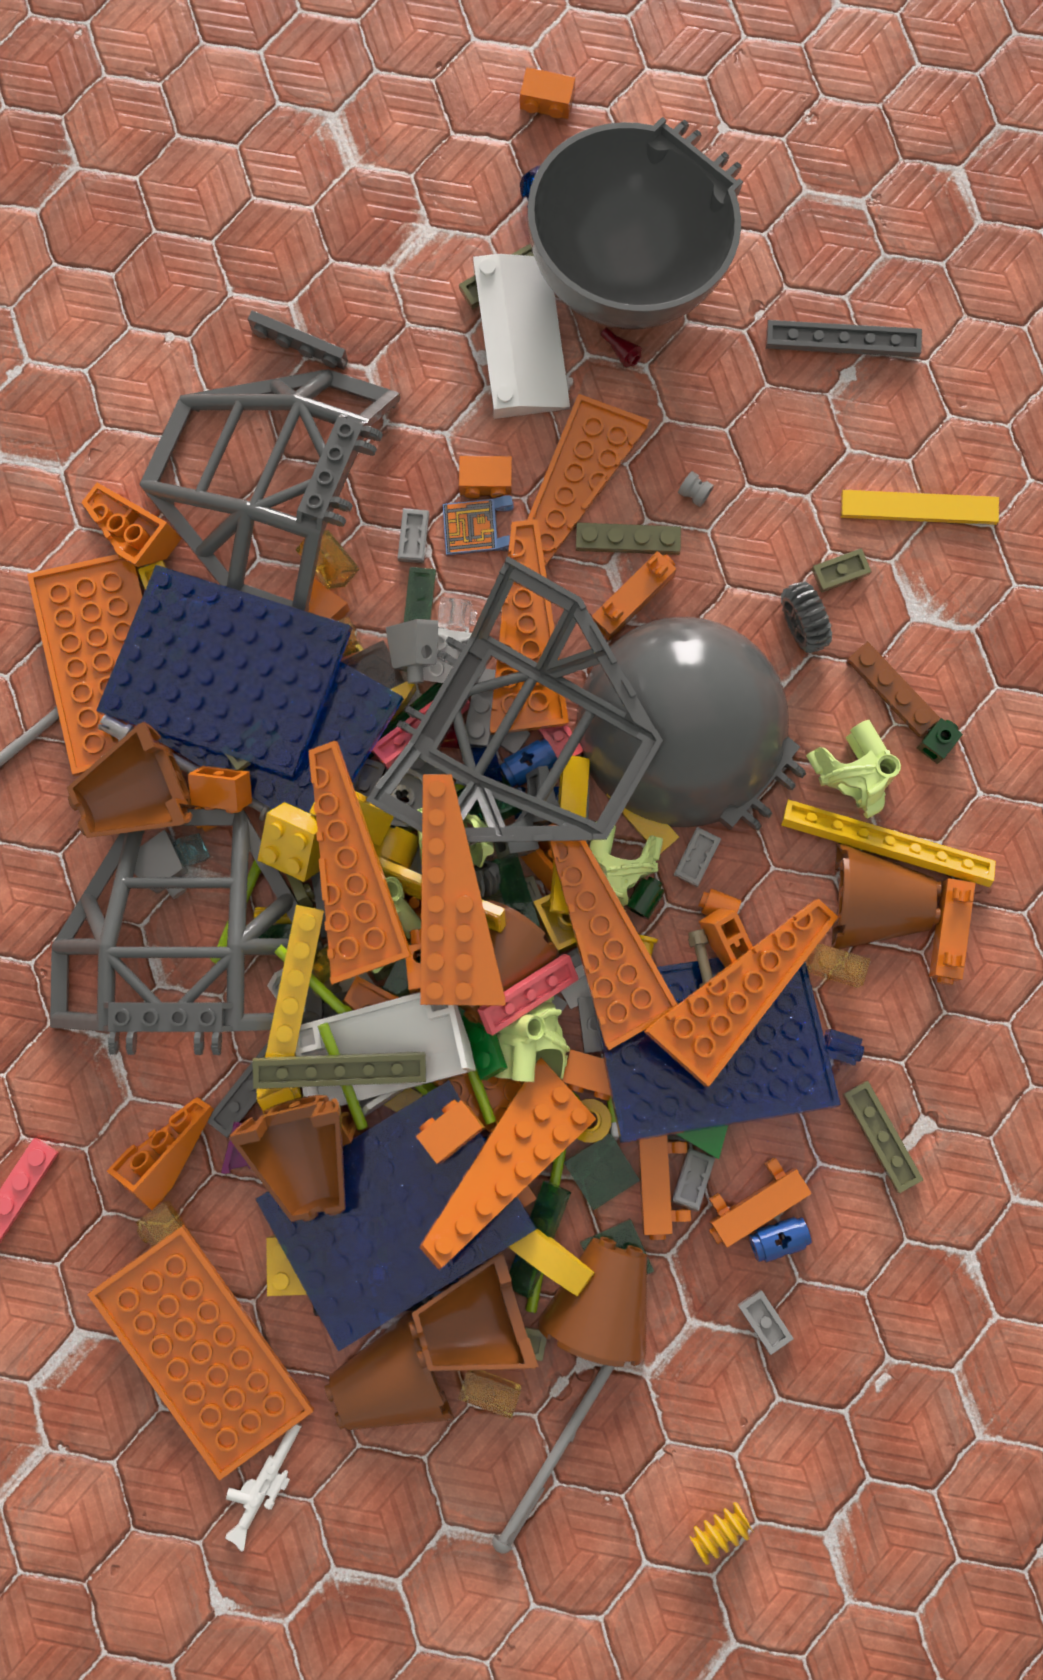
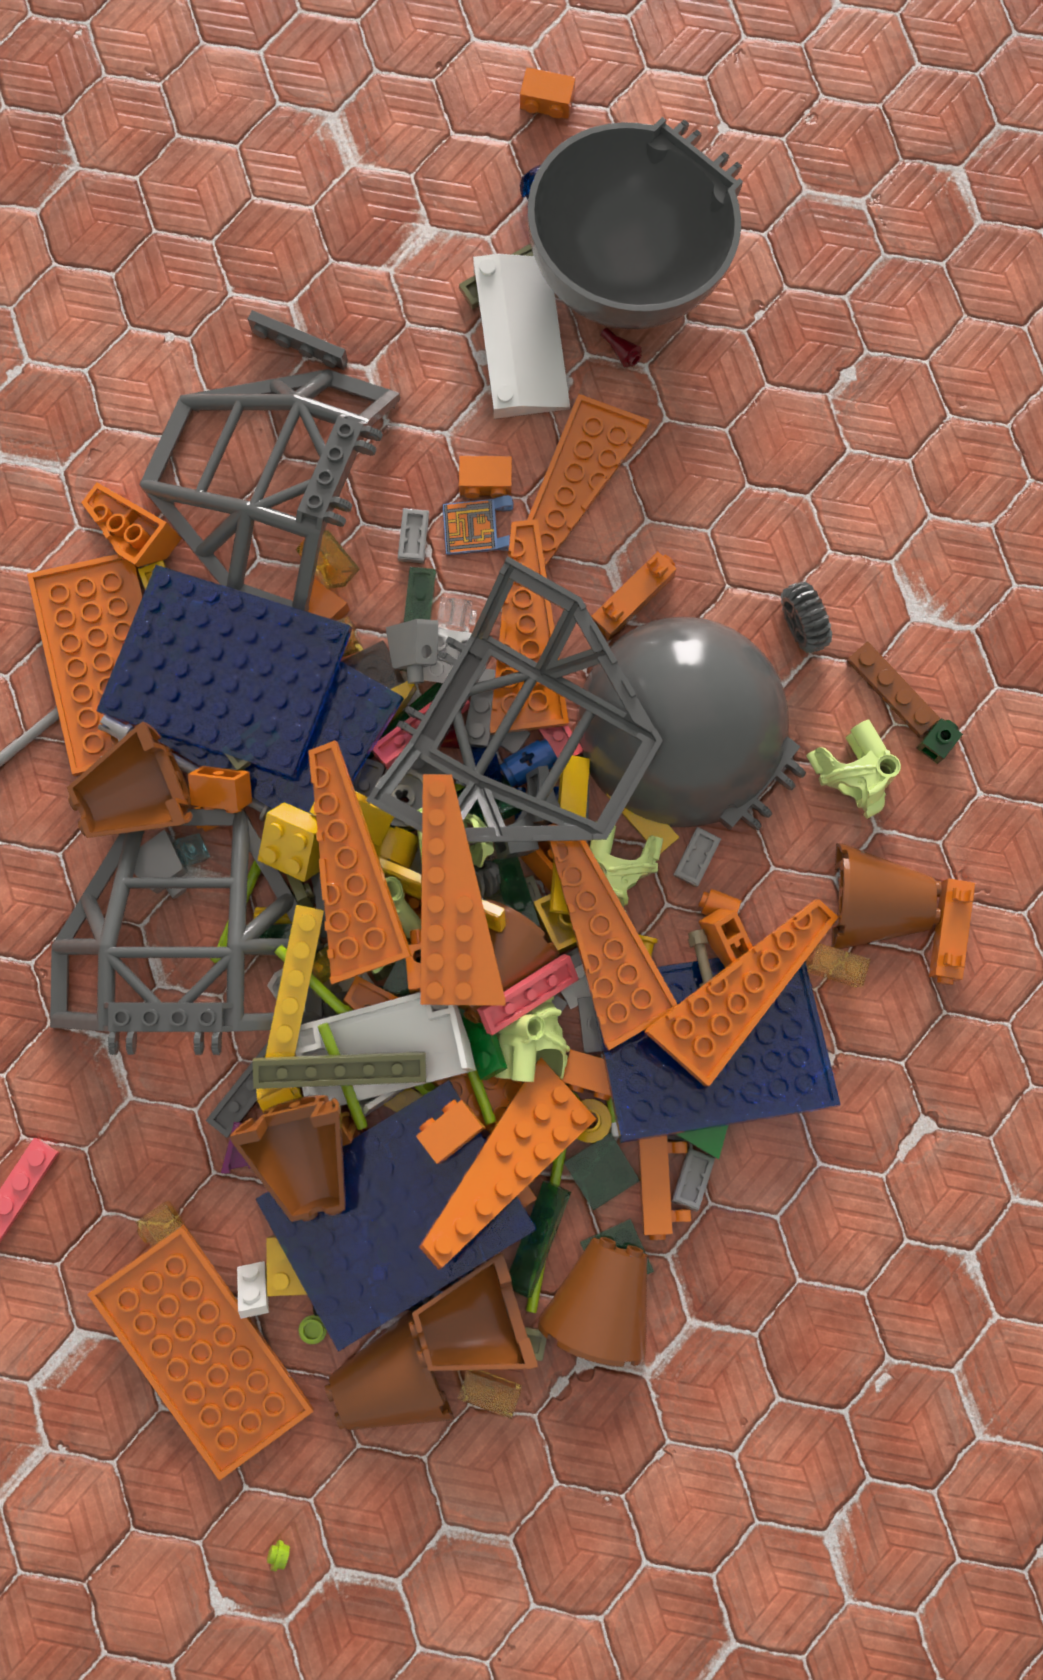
orange wedge [107,1097,214,1210] -> none
white piece [226,1423,302,1551] -> none
light grey bar [492,1365,615,1554] -> none
yellow slope [503,1219,595,1296] -> none
olive plate [576,523,681,555] -> none
dark green brick [625,876,665,920] -> none
light grey wheel [678,471,714,507] -> none
yellow piece [689,1502,753,1565] -> none
orange brick [708,1157,812,1248] -> none
light grey plate [738,1289,794,1355] -> none
blue piece [749,1217,812,1263] -> none
dark grey plate [766,320,922,357] -> none
yellow plate [781,799,996,887] -> none
olive plate [811,548,872,593] -> none
clear blue brick [819,1029,864,1066] -> none
yellow tile [841,490,999,525] -> none
olive plate [842,1081,923,1193] -> none
none -> white plate [237,1261,269,1319]
none -> lime plate [267,1540,290,1571]
none -> lime plate [299,1315,327,1344]

